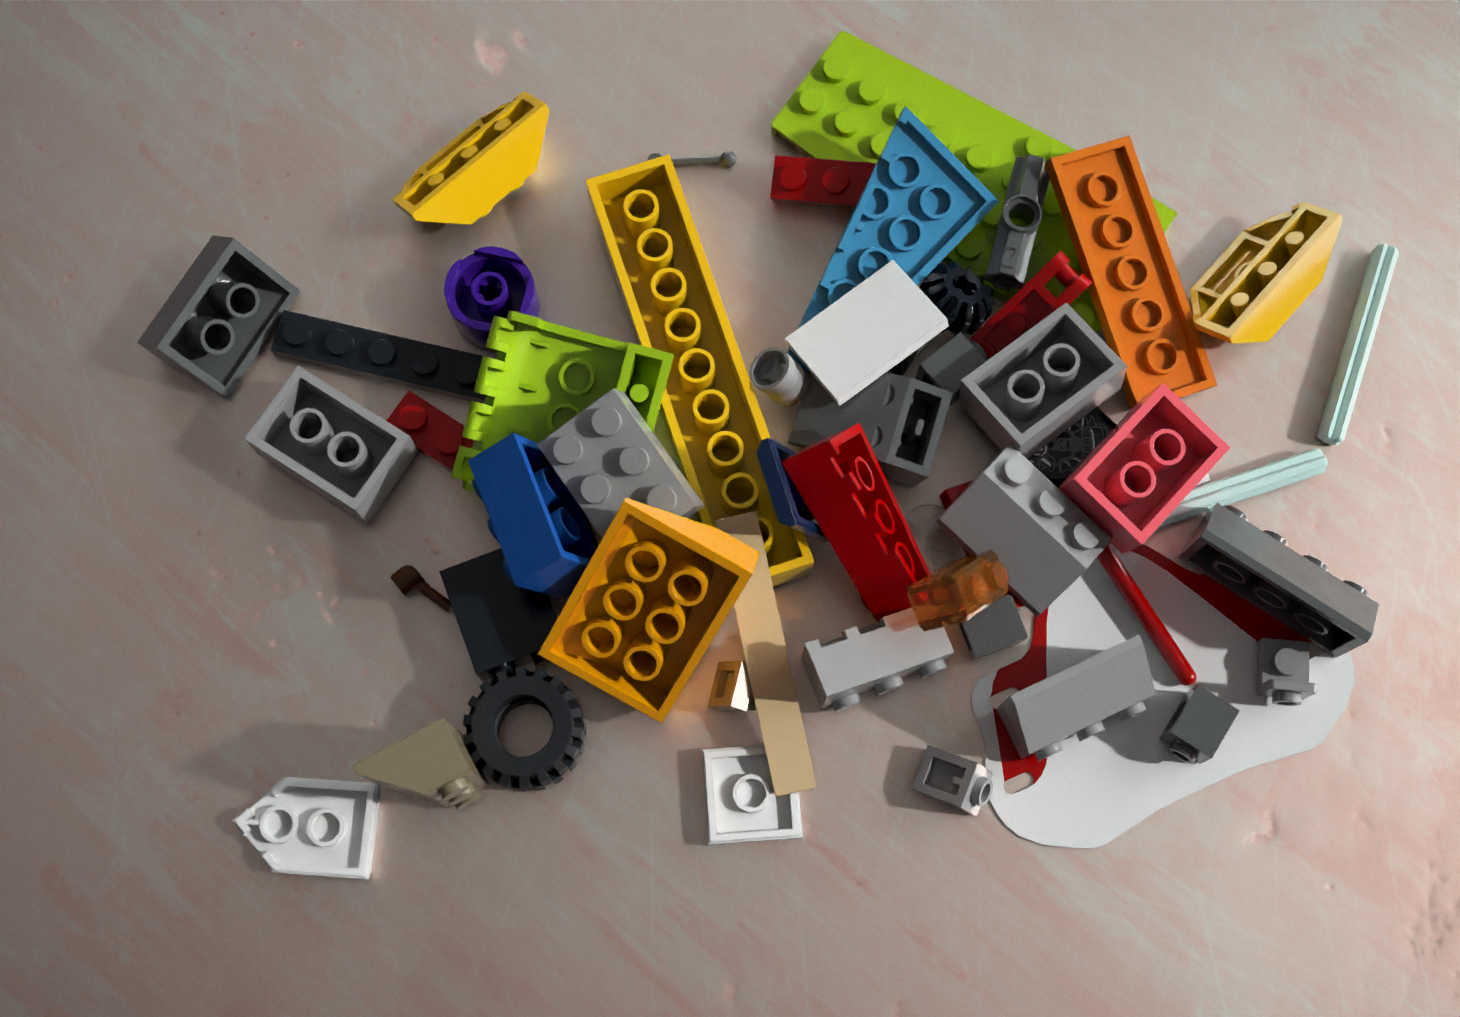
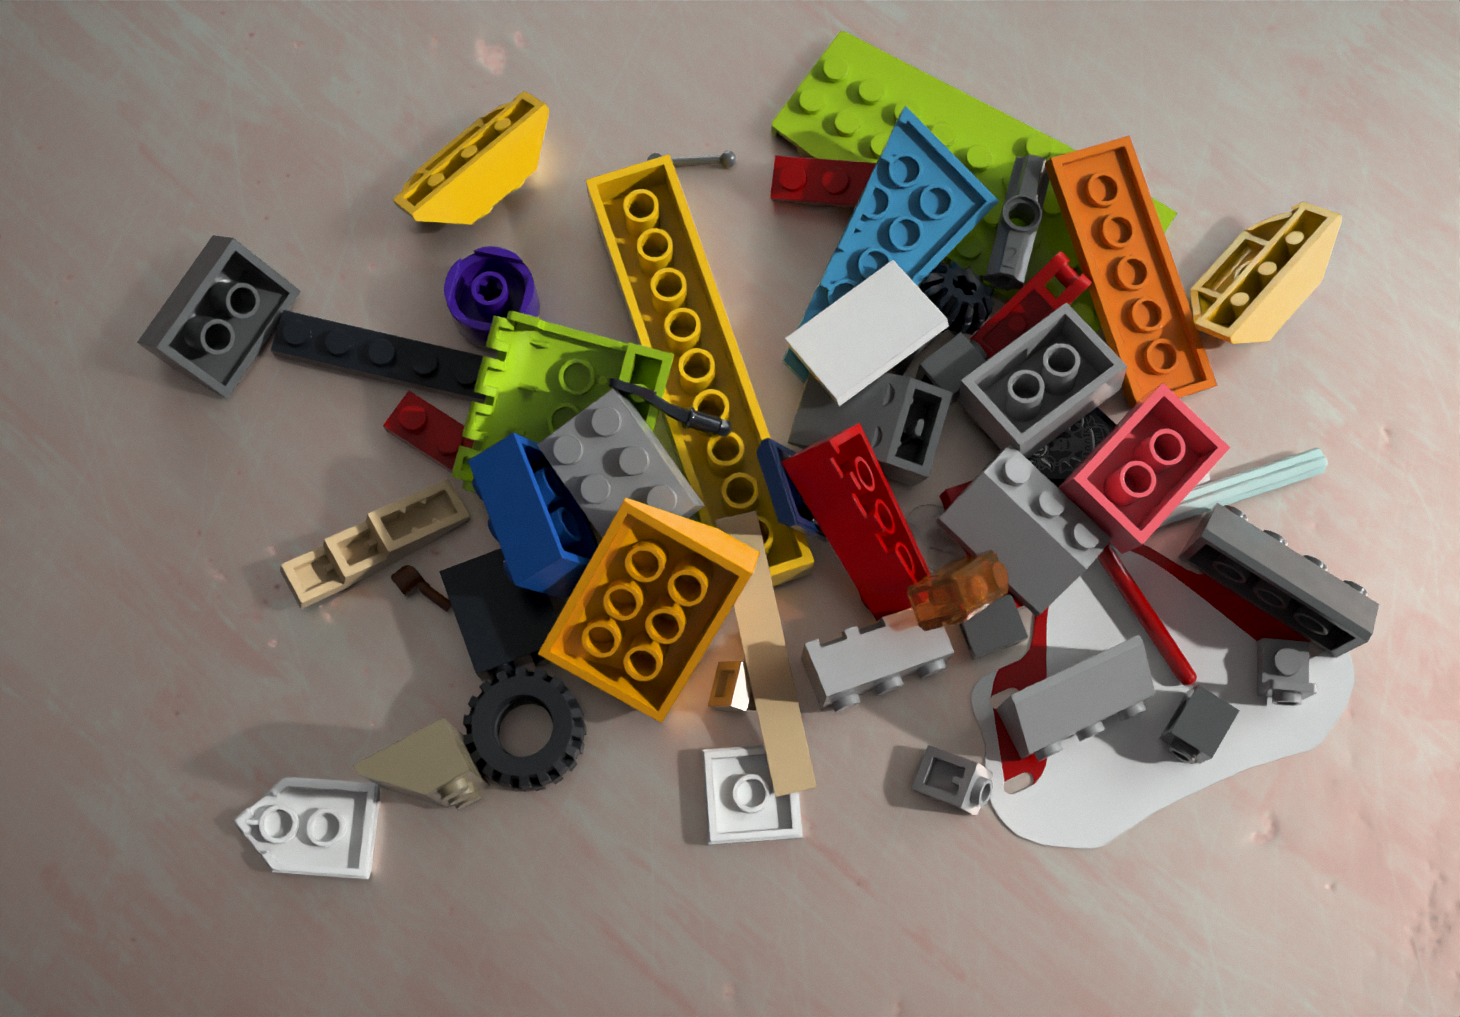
light grey brick [244,366,419,524] -> none
light grey wheel [749,347,810,406] -> none
light aqua axle [1317,243,1399,445] -> none
none -> tan slope [280,479,470,609]
none -> black piece [596,375,732,437]

